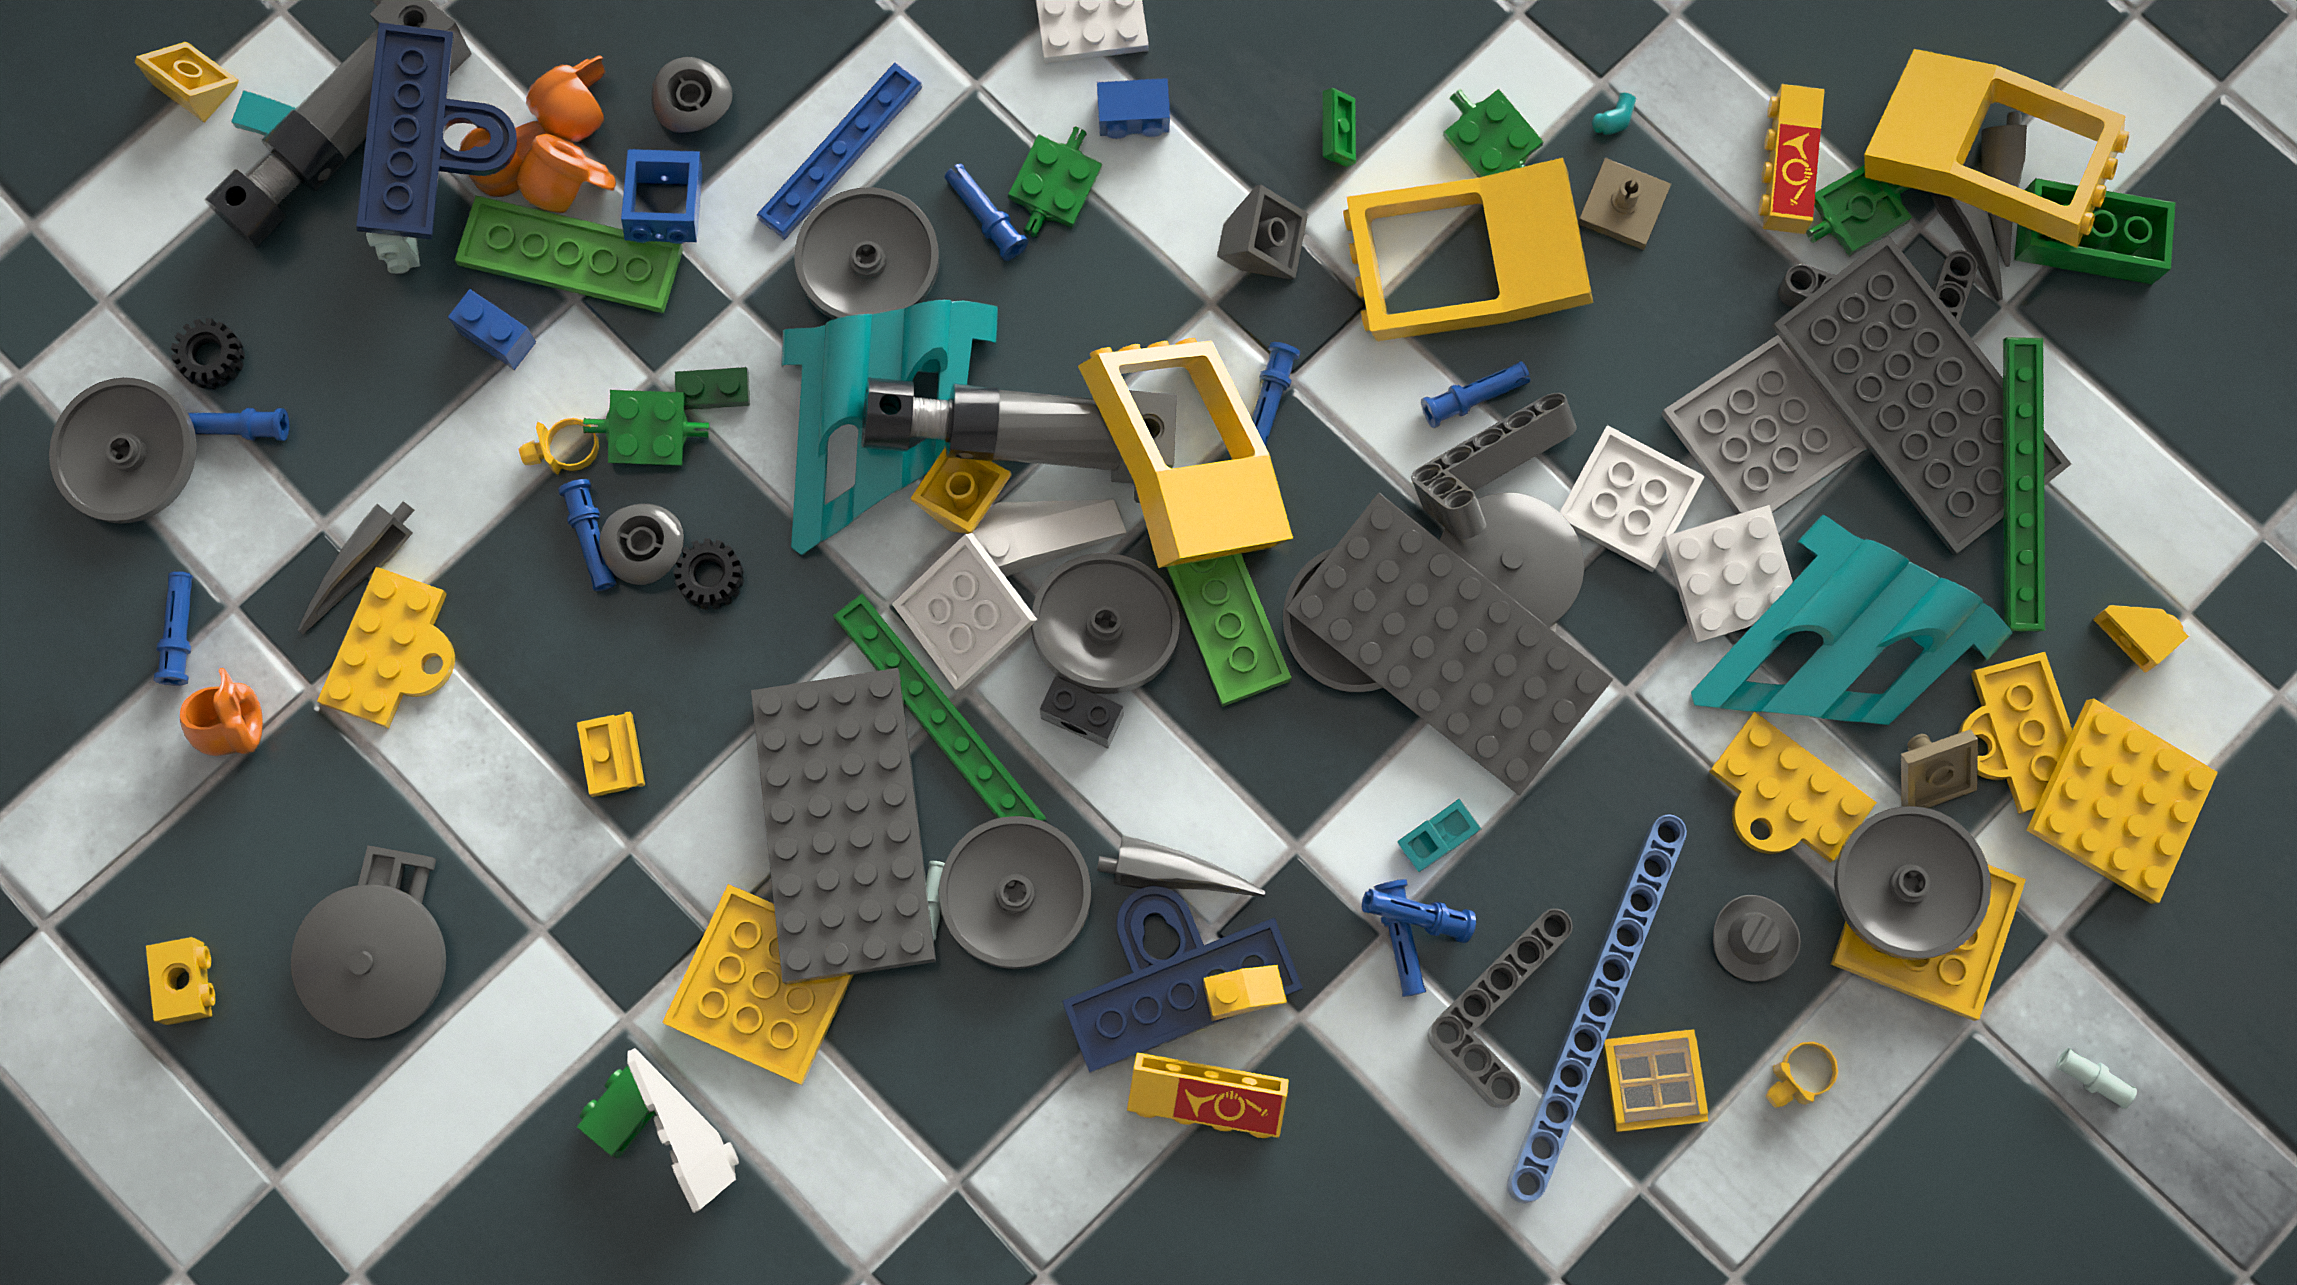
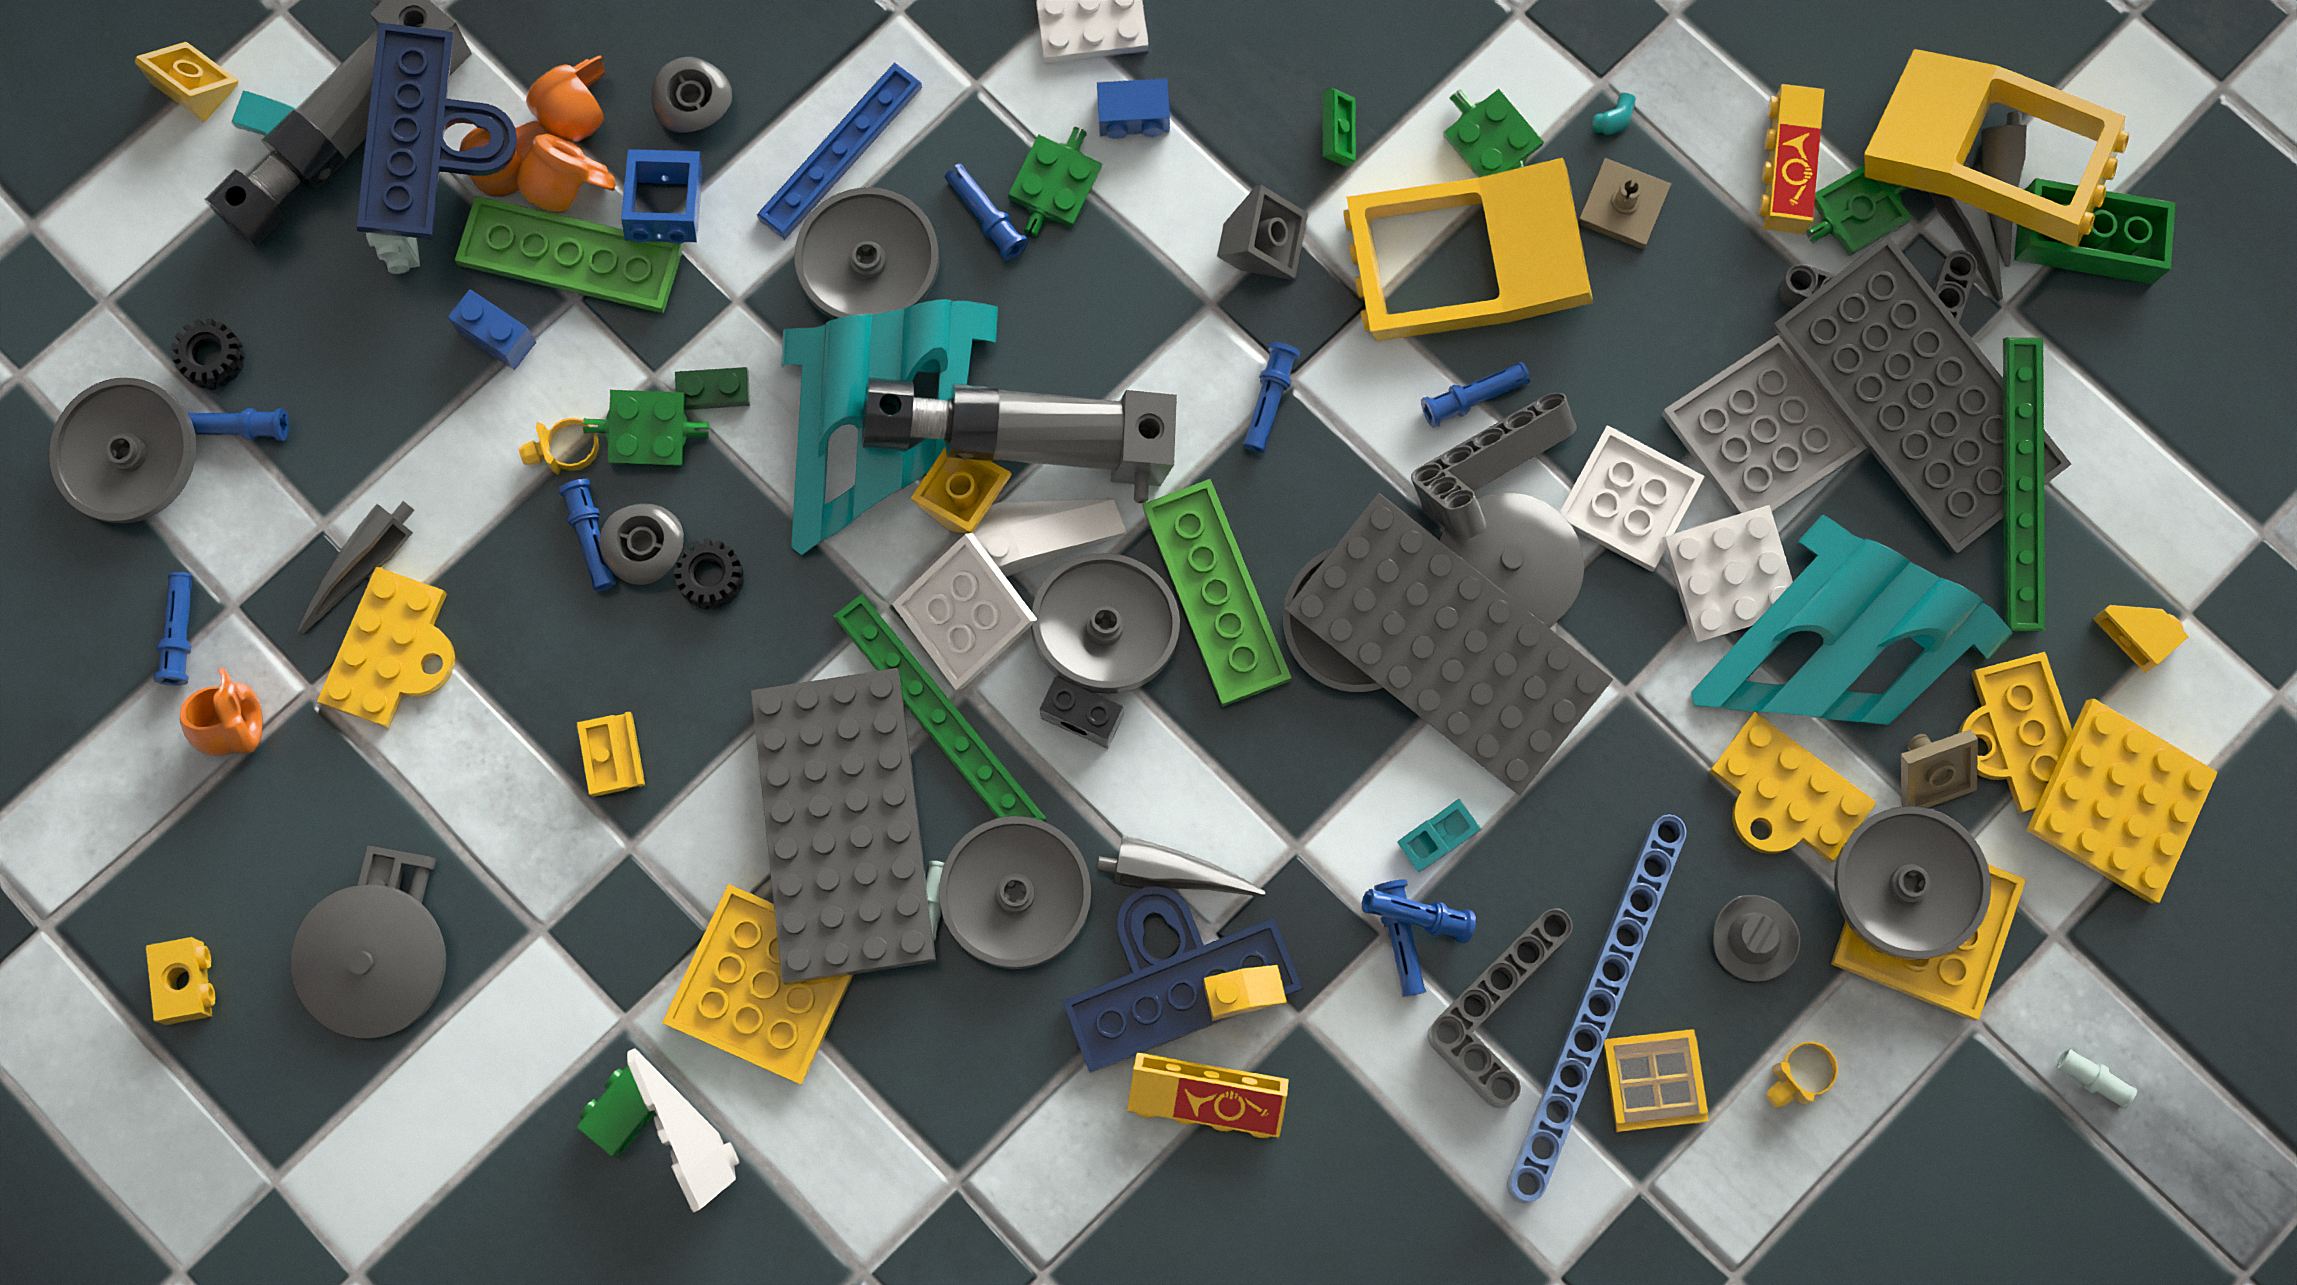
yellow window [1078,338,1293,568] -> none

